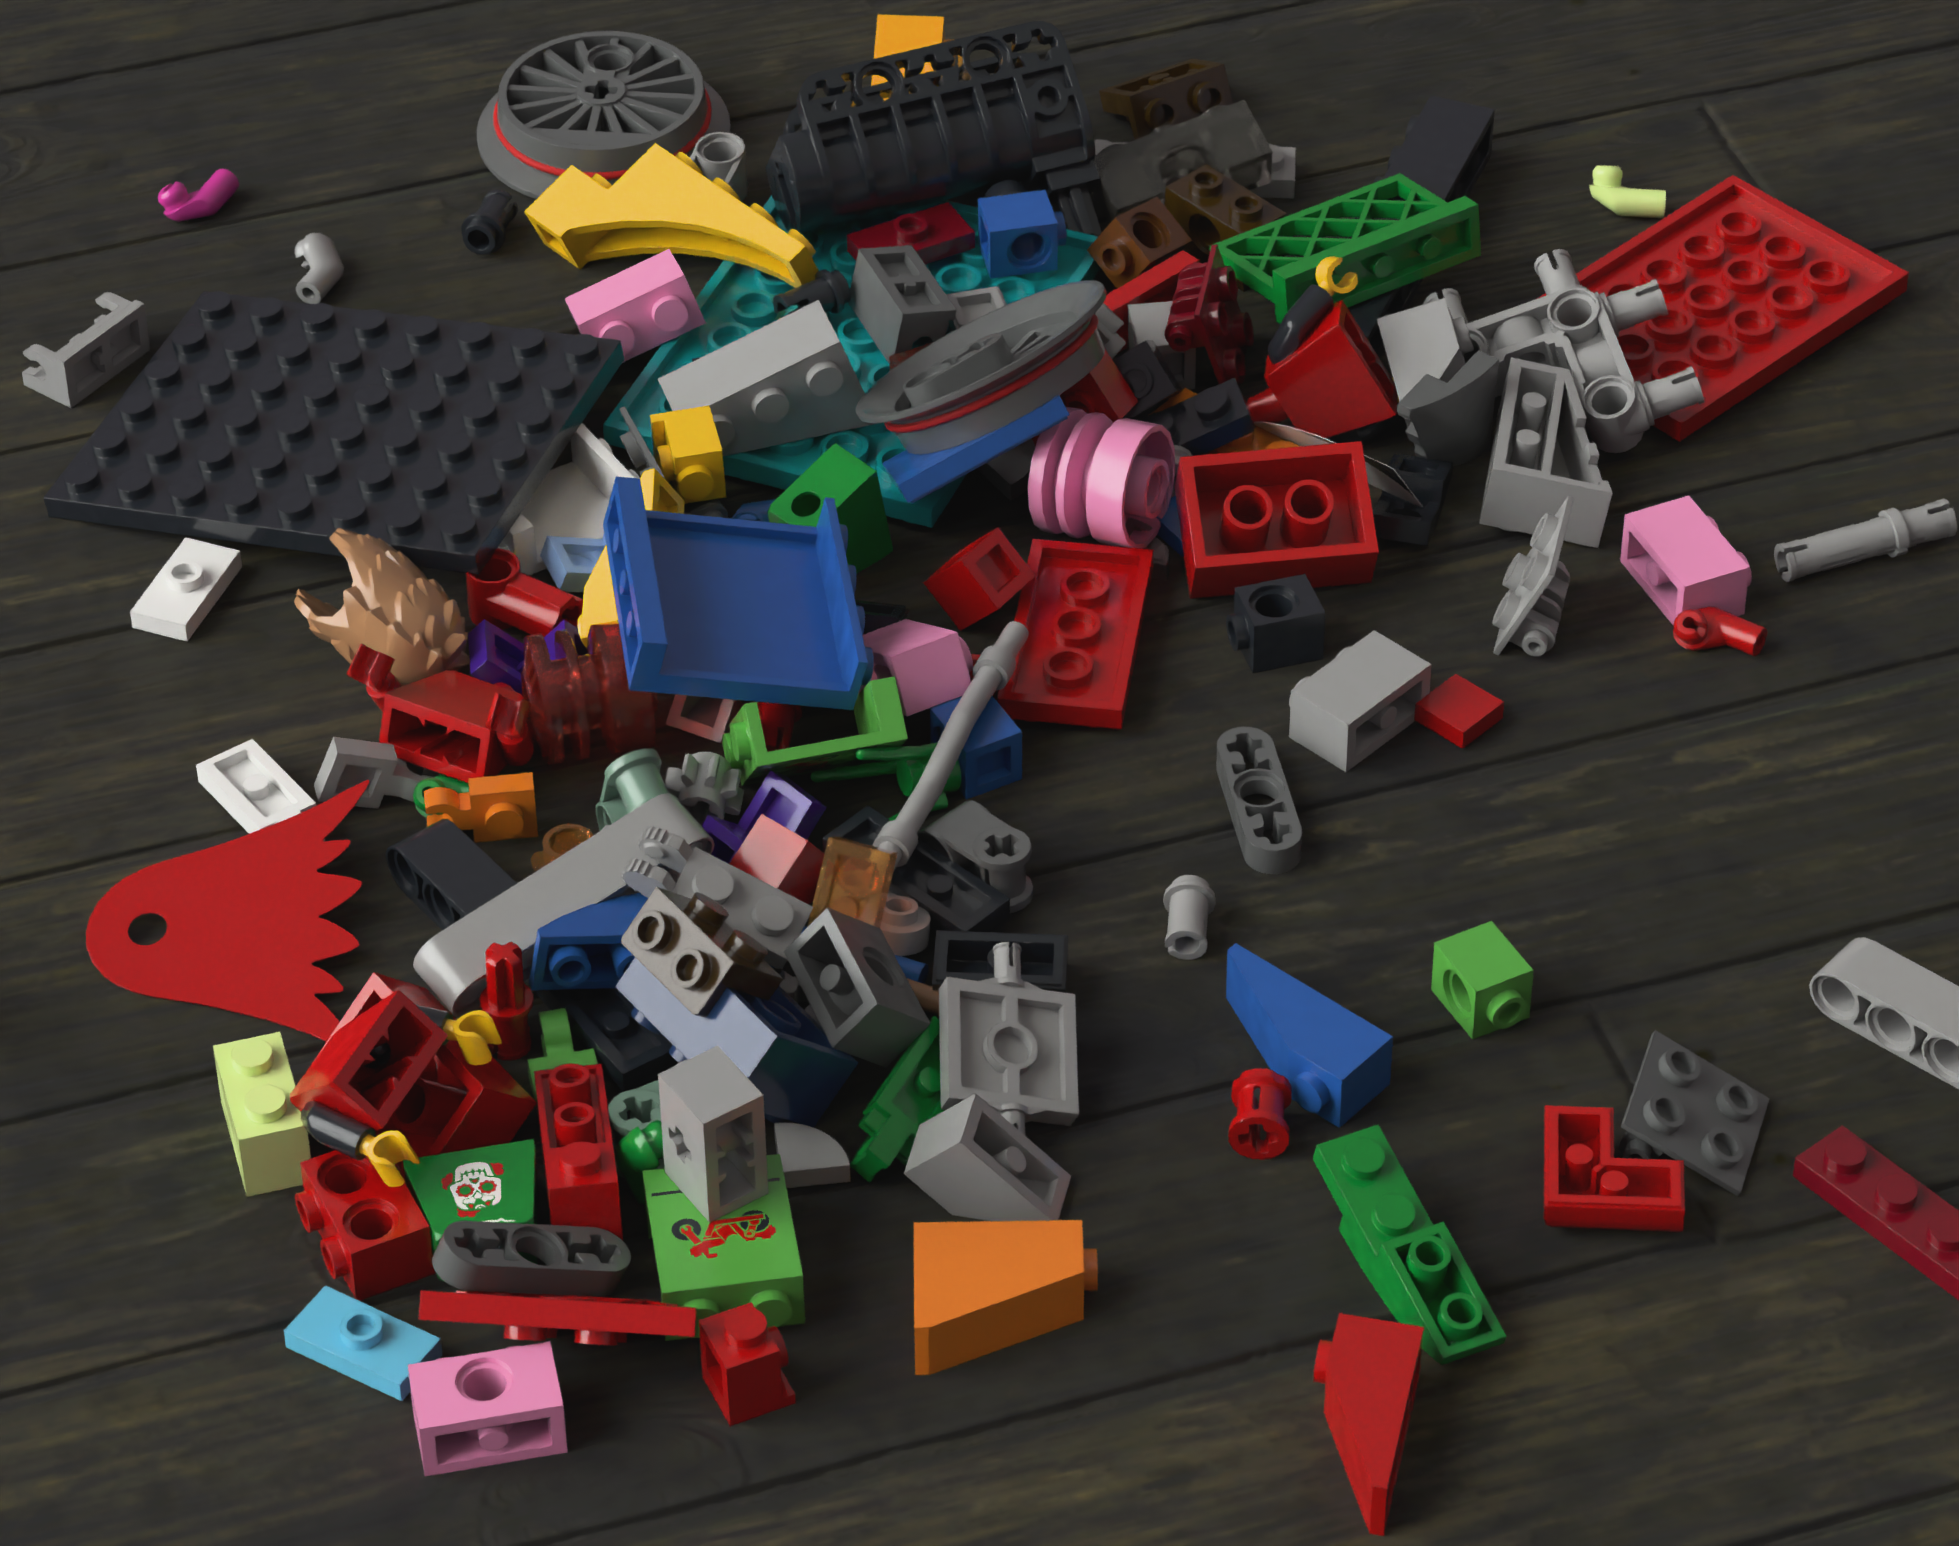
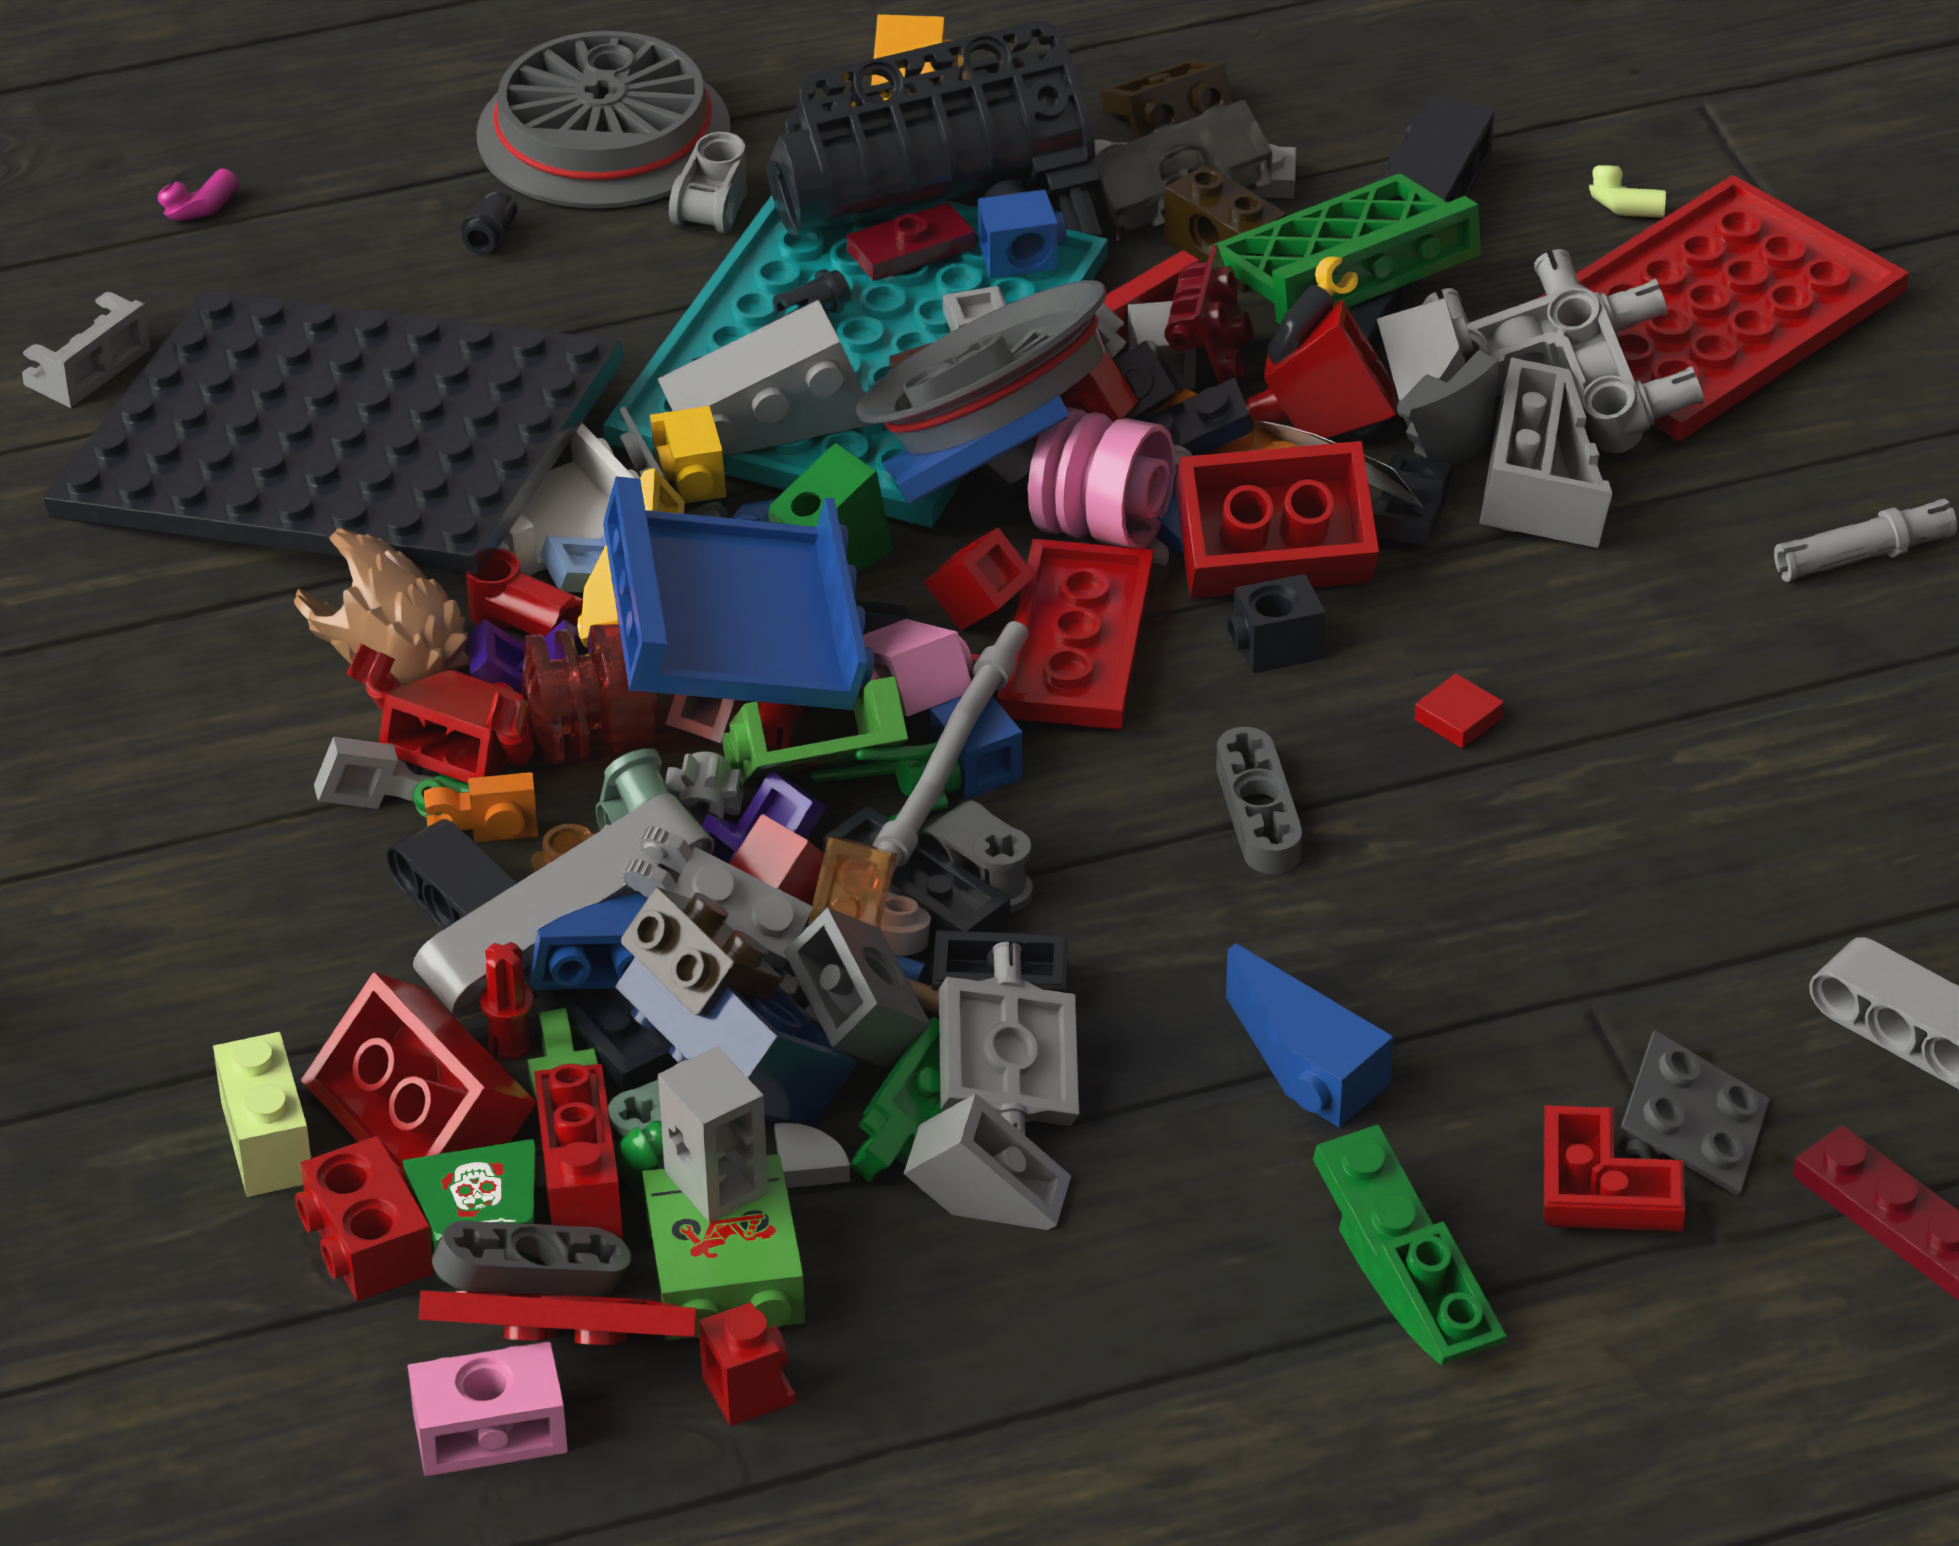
red piece [86,780,370,1042] -> none
white plate [130,537,242,642] -> none
white hinge [196,739,327,867] -> none
medium azure plate [284,1285,443,1401] -> none
red torso [289,989,502,1187] -> none
light grey arm [295,233,344,304] -> none
yellow arch [524,143,819,288] -> none
bright pink brick [564,249,706,363] -> none
dark grey hinge [848,245,957,368] -> none
orange slope [914,1220,1098,1375] -> none
reddish brown brick [1087,197,1192,288] -> none
light grey pin [1163,875,1216,960] -> none
red bush [1228,1068,1292,1160] -> none
light grey brick [1289,630,1431,772] -> none
red slope [1313,1313,1424,1536] -> none
bright green brick [1431,921,1534,1040] -> none
light grey hinge [1492,496,1574,656] -> none
bright pink brick [1620,495,1752,625] -> none
red arm [1673,607,1768,657] -> none

